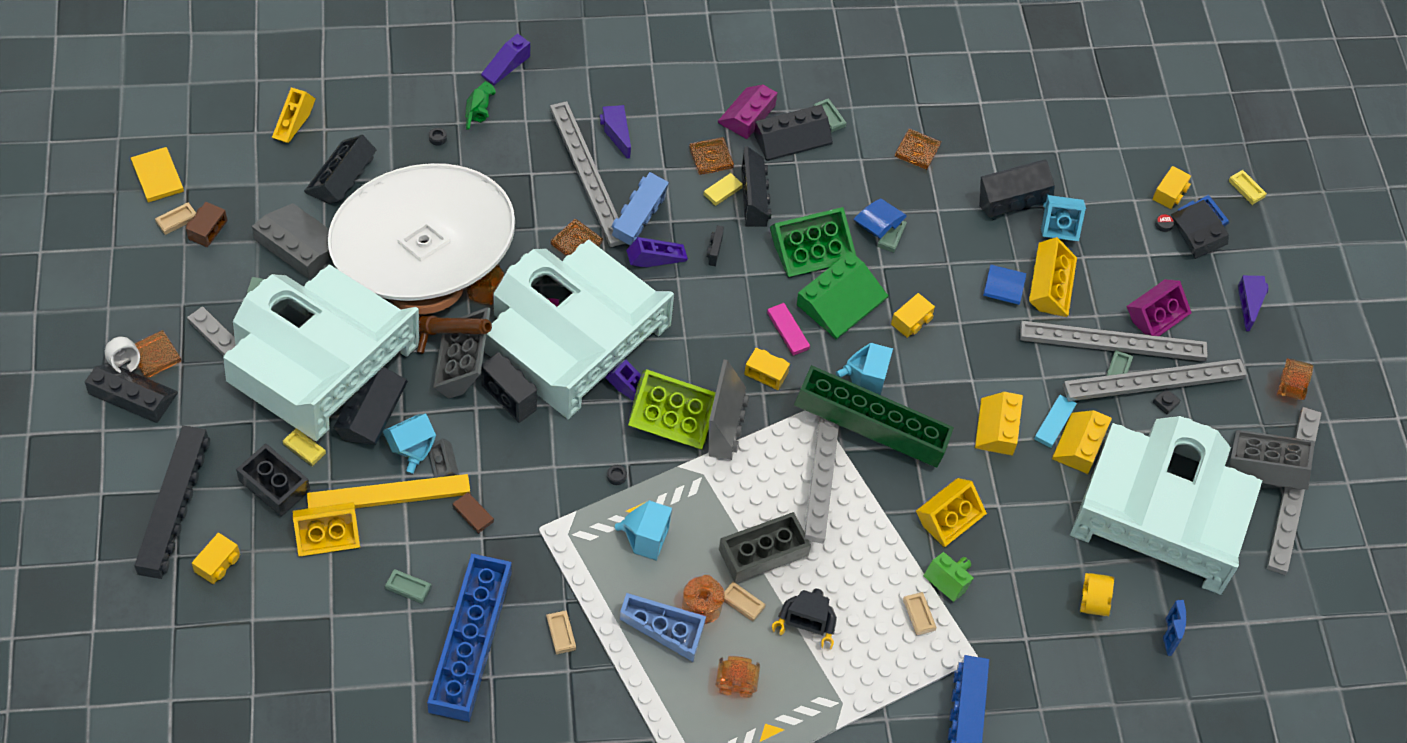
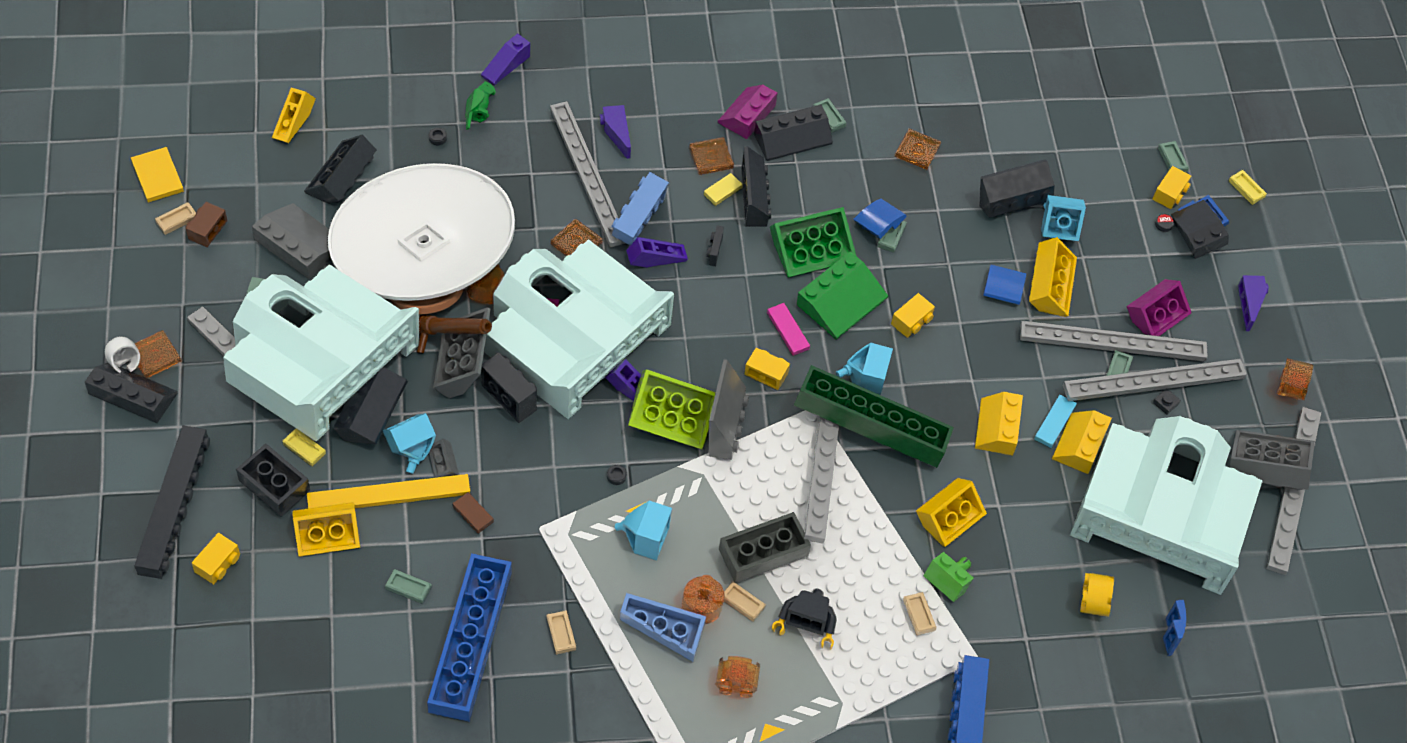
none -> sand green tile [1158,141,1189,172]

